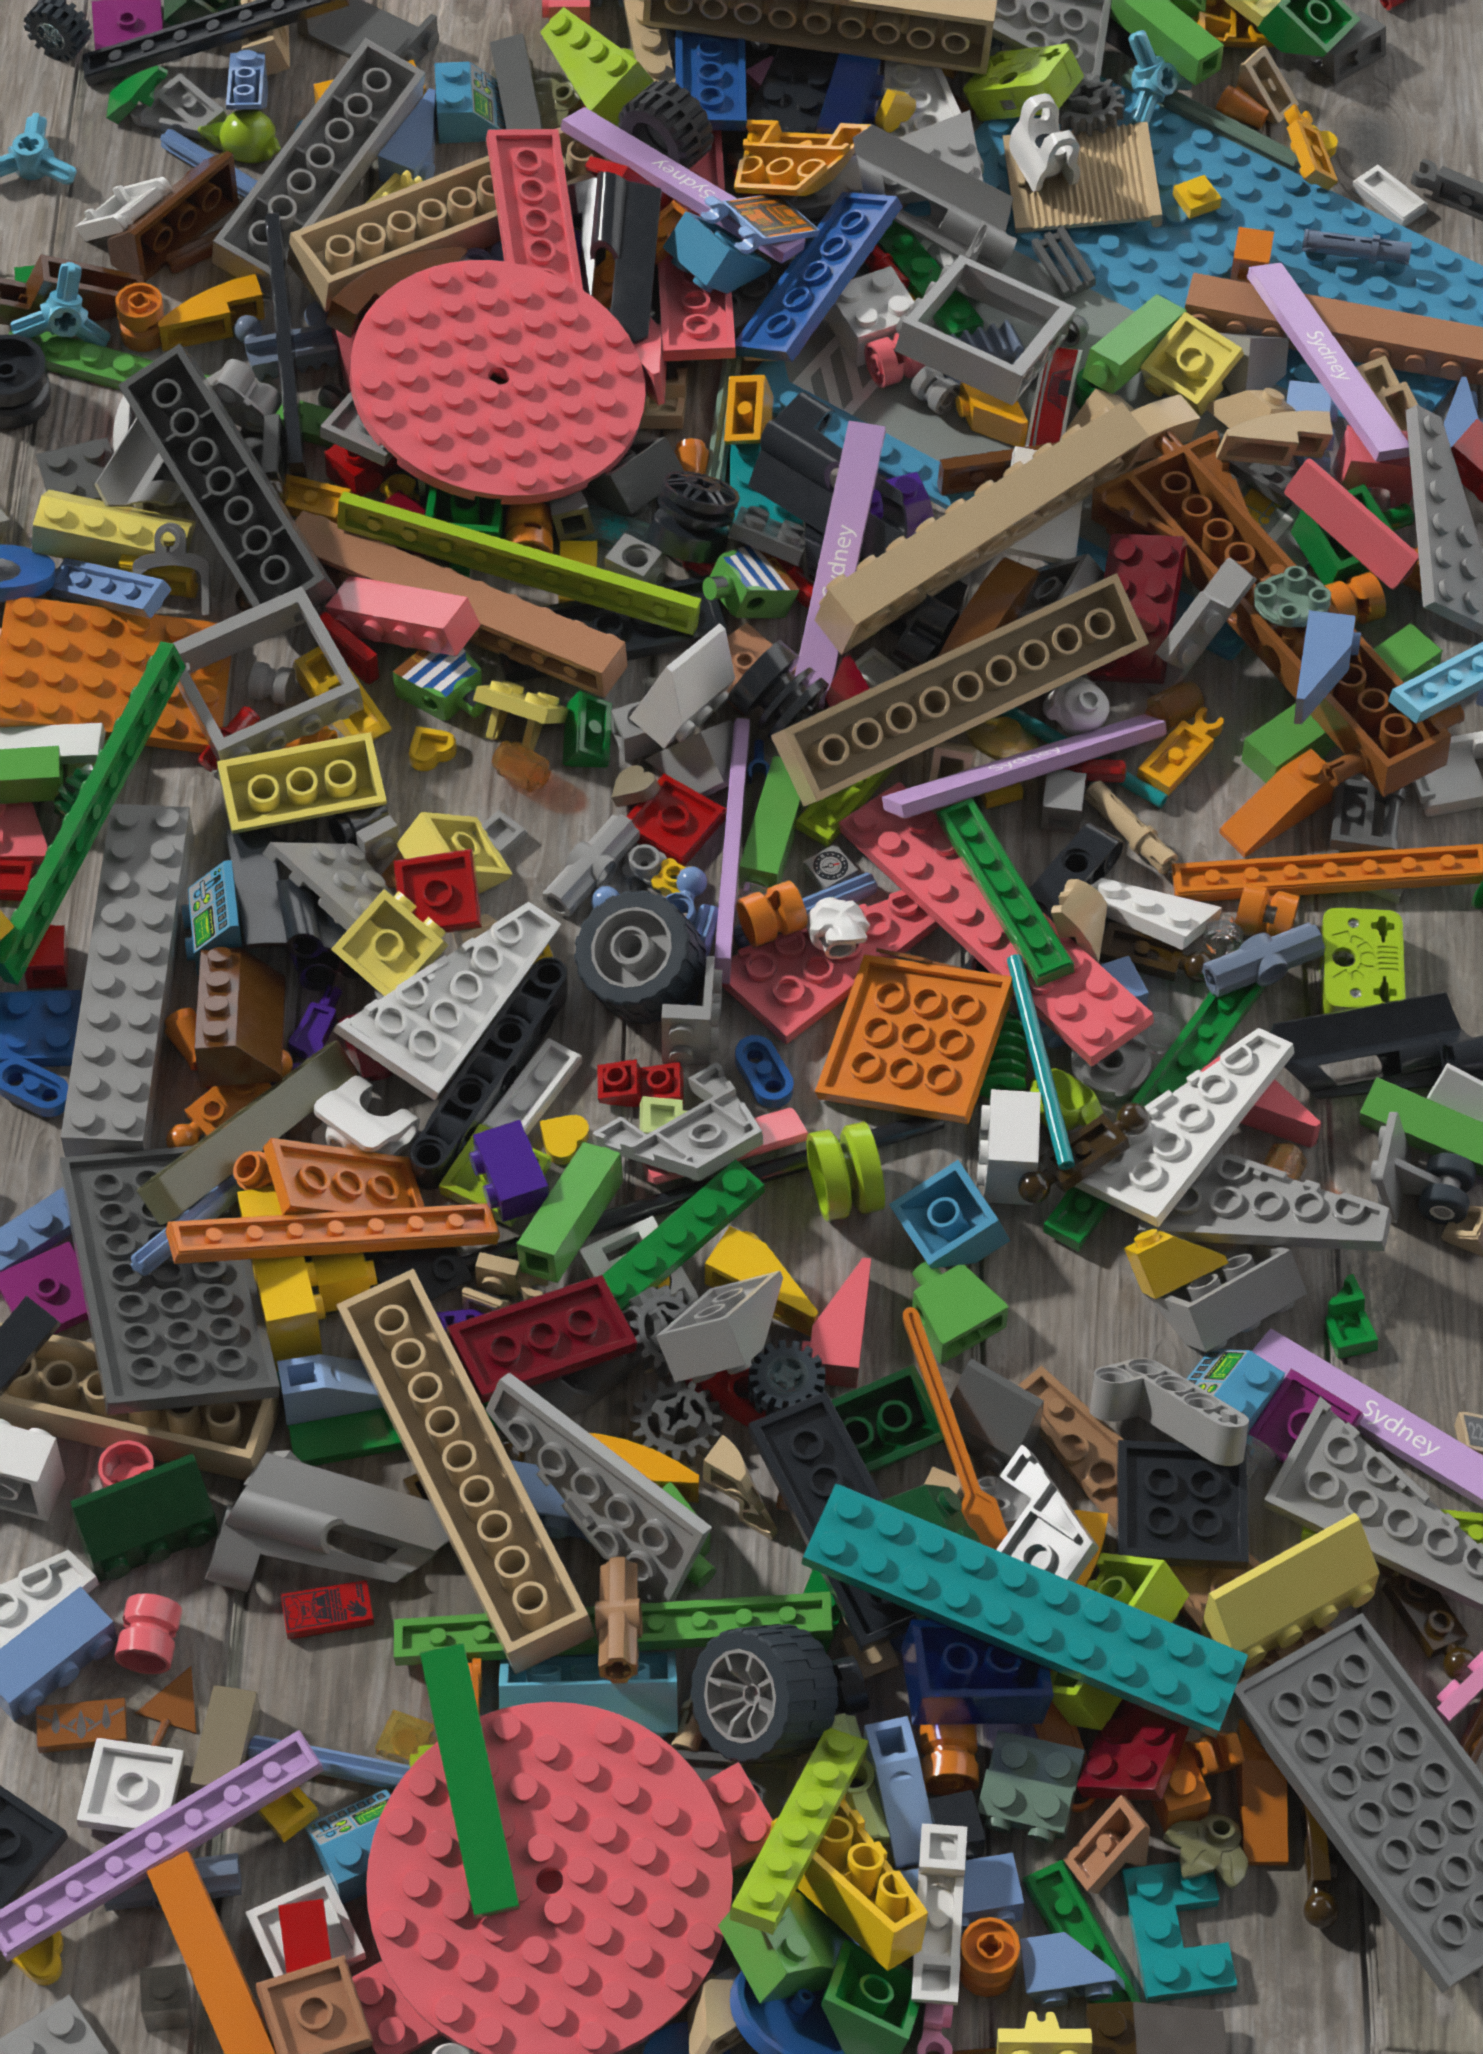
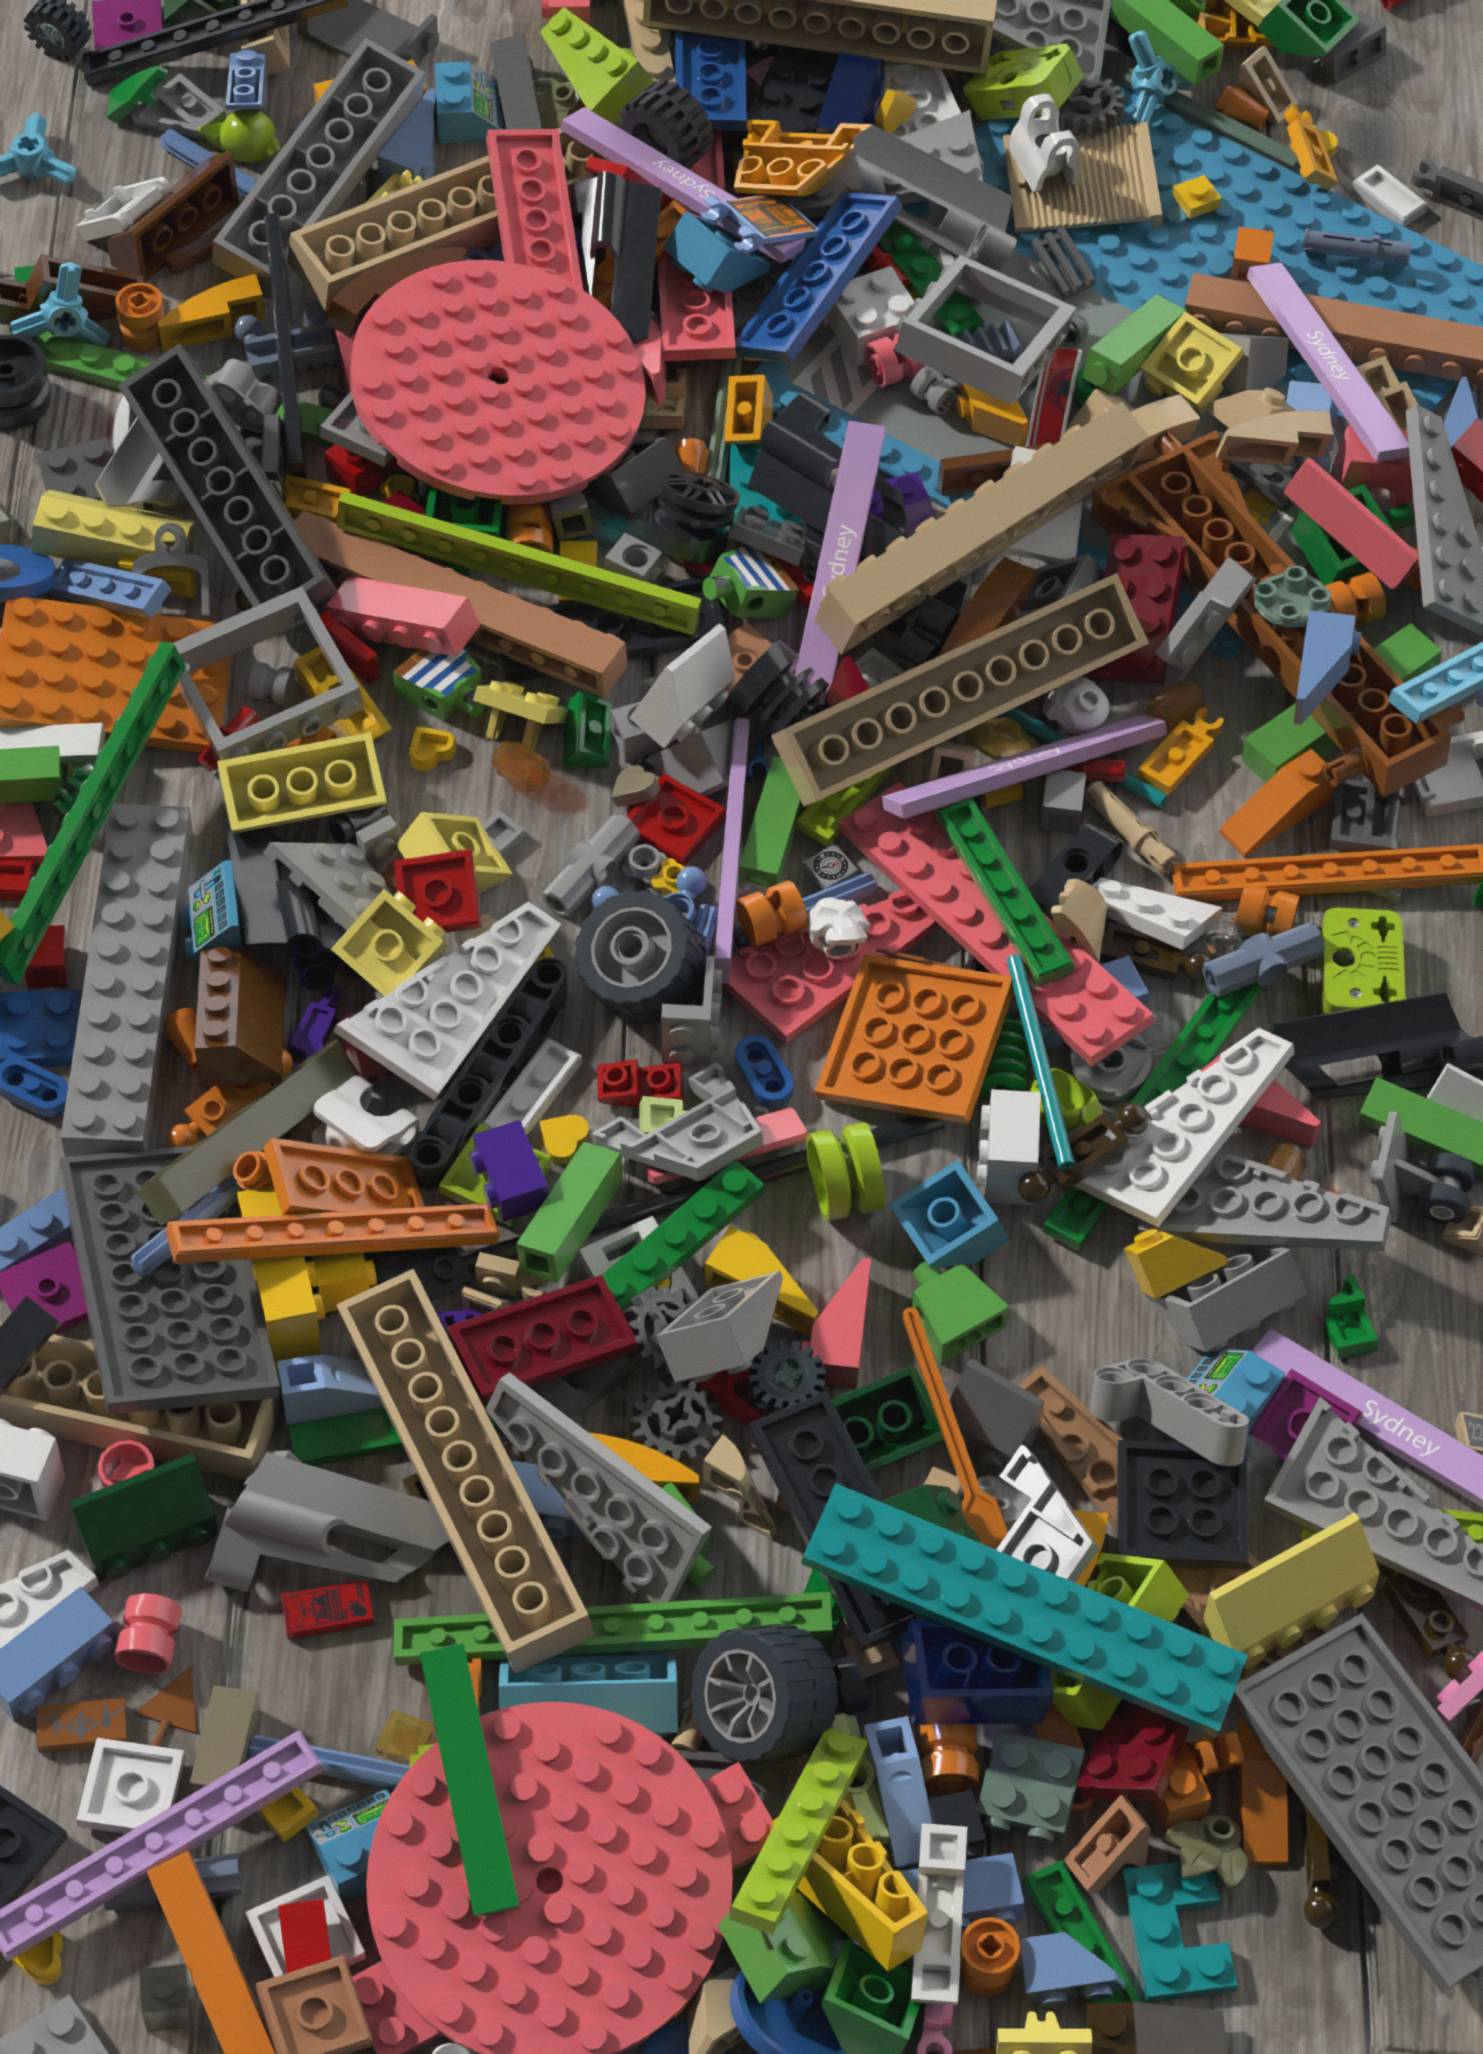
medium nougat piece [595,1557,643,1683] -> none

